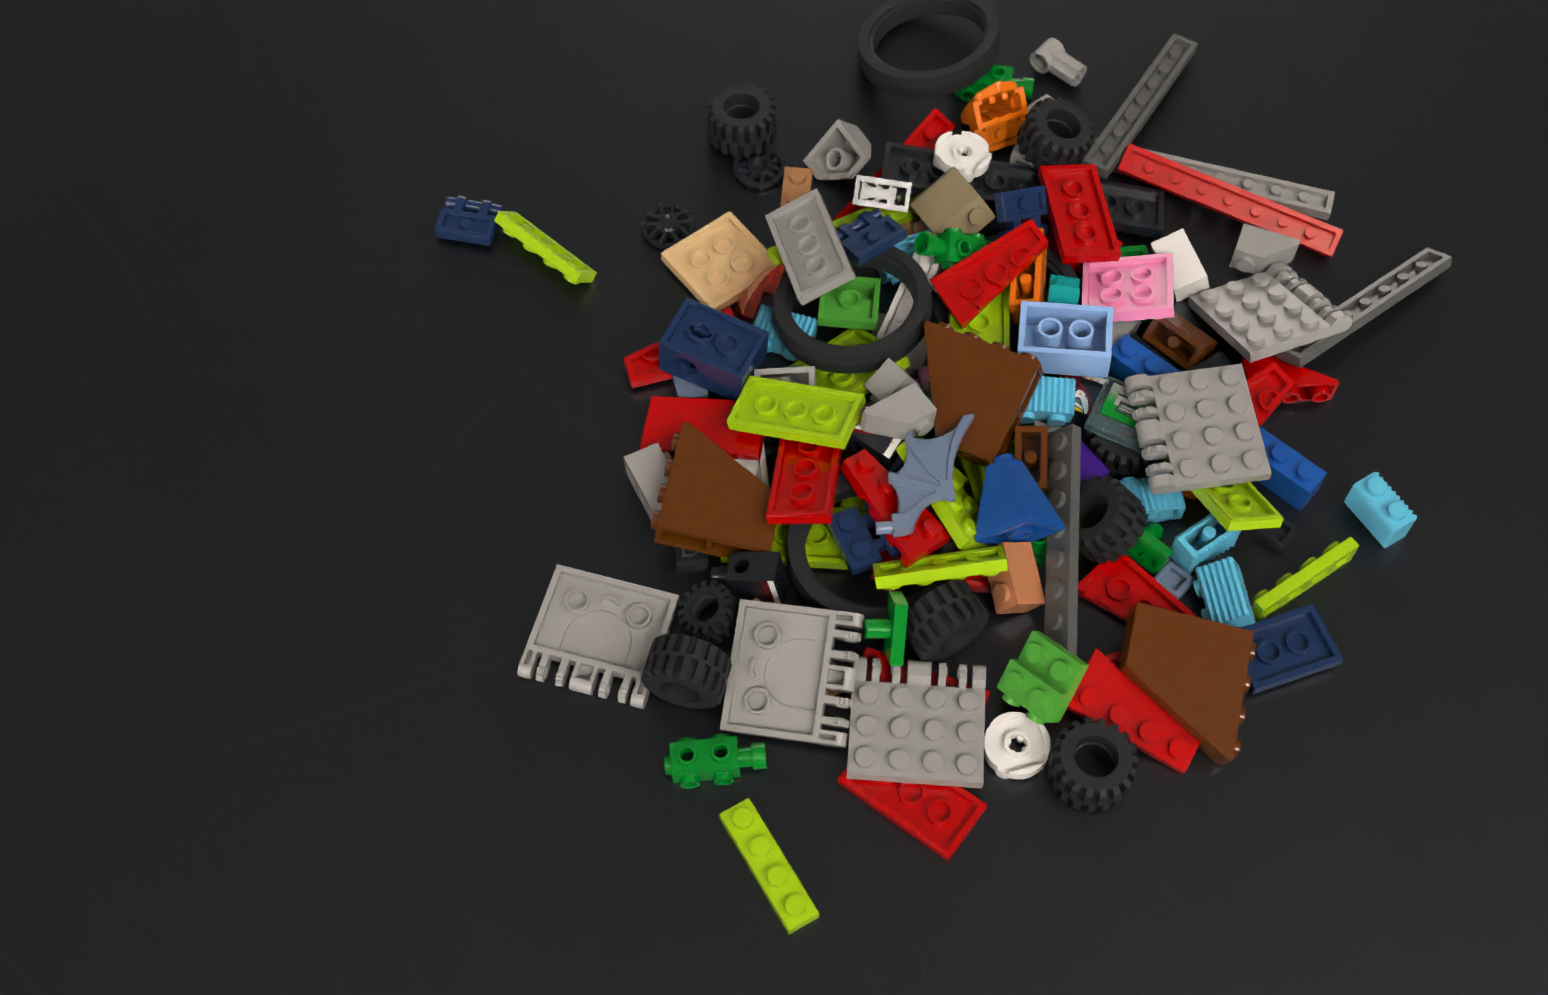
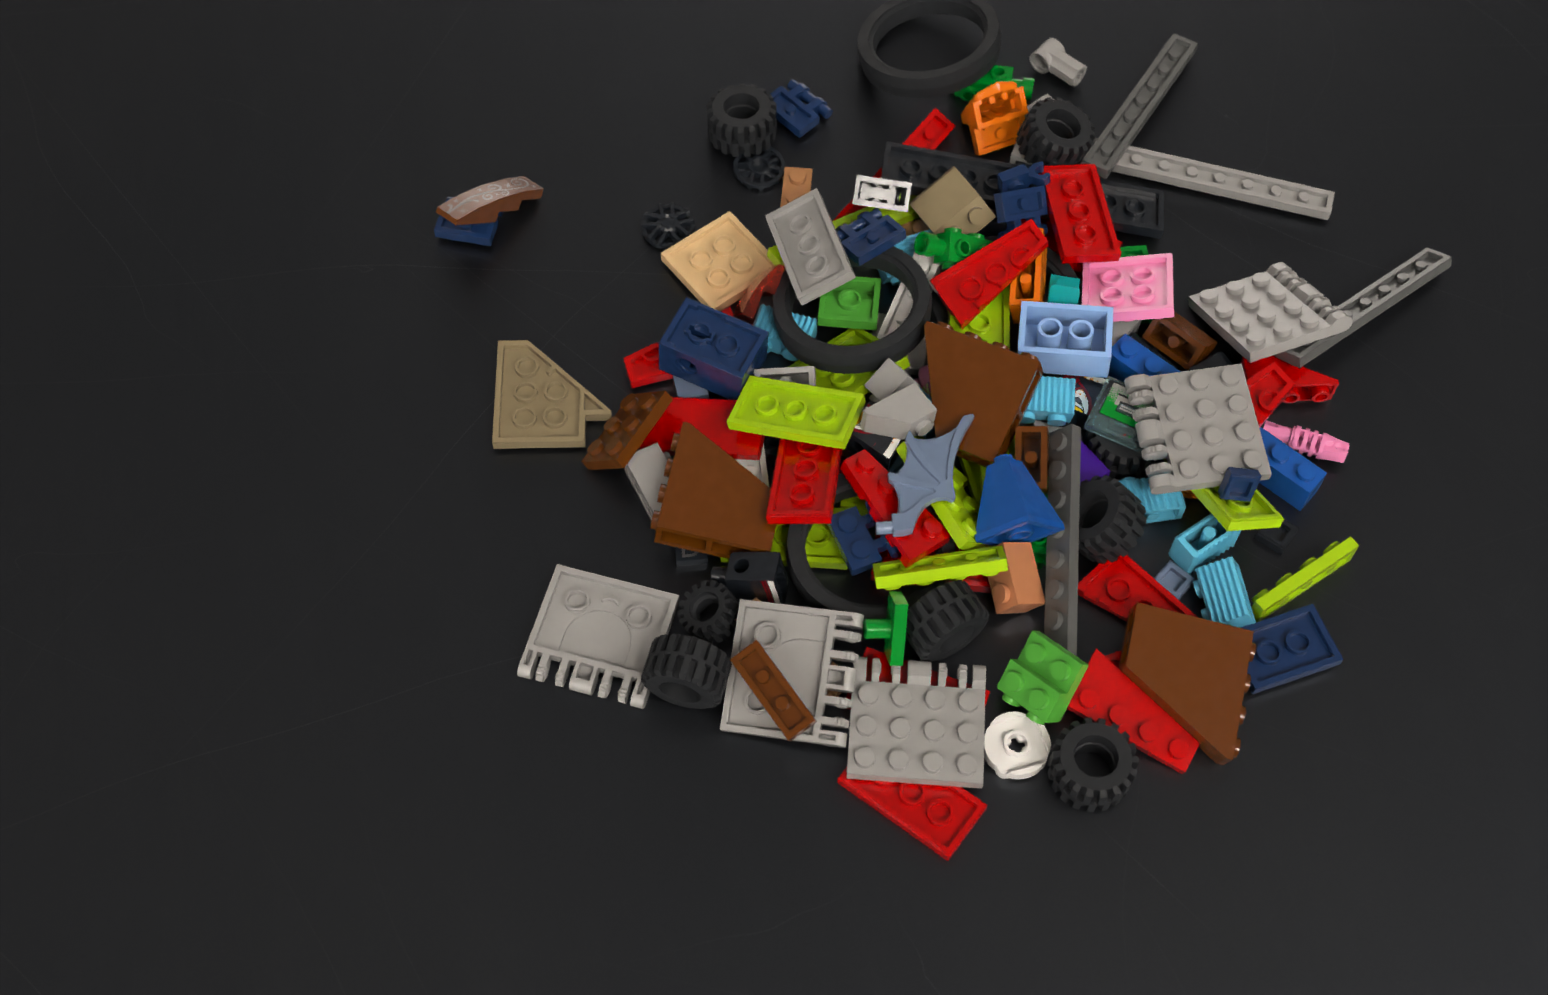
lime plate [494,211,597,285] -> none
green brick [664,734,767,789] -> none
lime plate [719,798,819,934] -> none
light grey slope [803,119,872,180] -> none
white plate [933,131,992,182] -> none
plate [1117,143,1344,258] -> none
green tile [1127,522,1174,576] -> none
white brick [1150,228,1210,302] -> none
light grey slope [1229,223,1300,274] -> none
medium azure brick [1344,472,1417,548] -> none
none -> reddish brown slope [436,176,544,225]
none -> dark tan wing [492,340,612,449]
none -> reddish brown plate [581,391,673,470]
none -> reddish brown plate [730,640,817,742]
none -> dark blue plate [770,79,833,138]
none -> dark blue plate [998,162,1050,193]
none -> dark blue tile [1217,467,1261,502]
none -> bright pink hinge [1263,420,1349,463]

